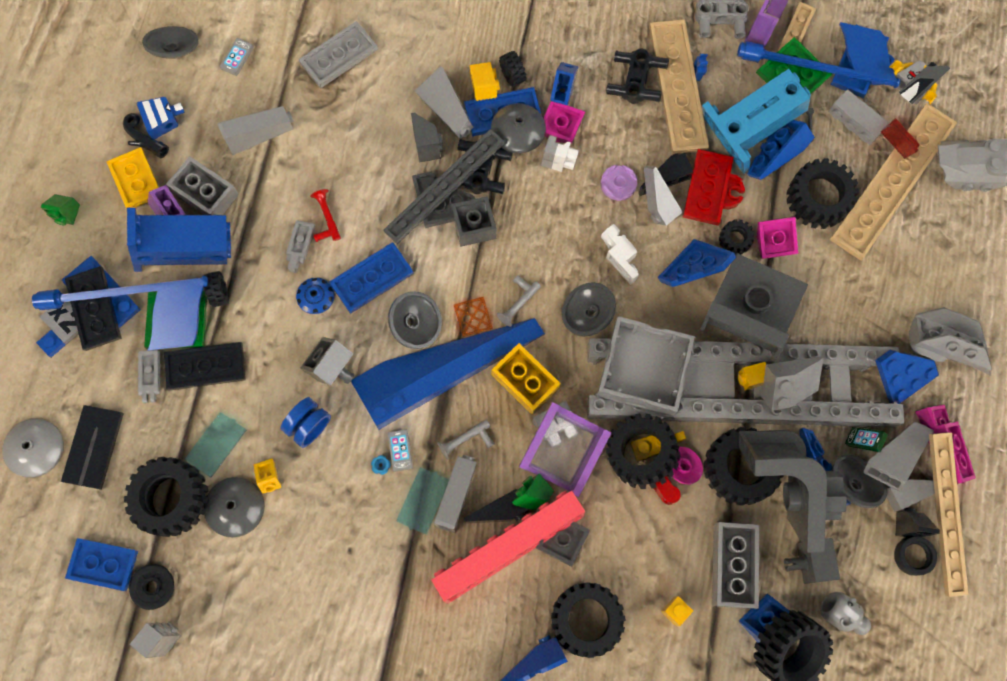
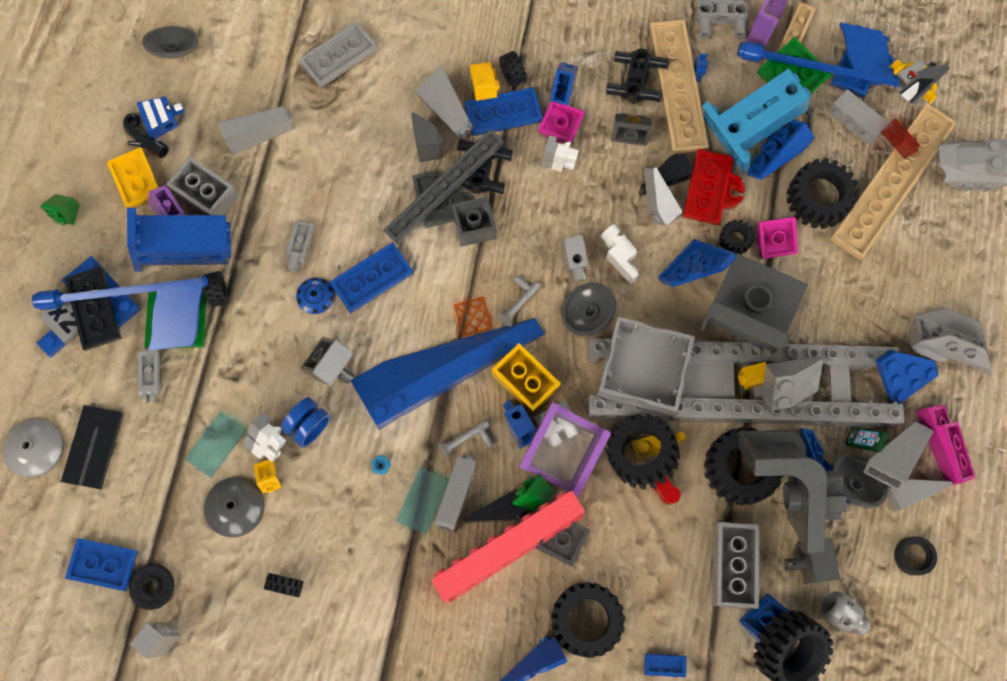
black tyre [124,457,209,537] -> none
black tile [164,342,246,391] -> none
tile [220,38,254,76] -> none
red piece [310,189,341,242] -> none
dark grey dish [388,291,442,349] -> none
tile [388,429,413,472] -> none
dark grey dish [491,103,546,153] -> none
lavender tile [601,165,637,201] -> none
yellow brick [661,596,694,626] -> none
dark pink dish [672,447,703,485] -> none
black slope [895,508,940,538] -> none
tan plate [929,432,969,597] -> none
none -> white hips [243,413,286,462]
none -> black tyre [264,573,304,597]
none -> blue torso [503,400,536,449]
none -> light grey torso [560,235,588,282]
none -> dark grey slope [611,113,652,146]
none -> blue plate [644,653,687,678]

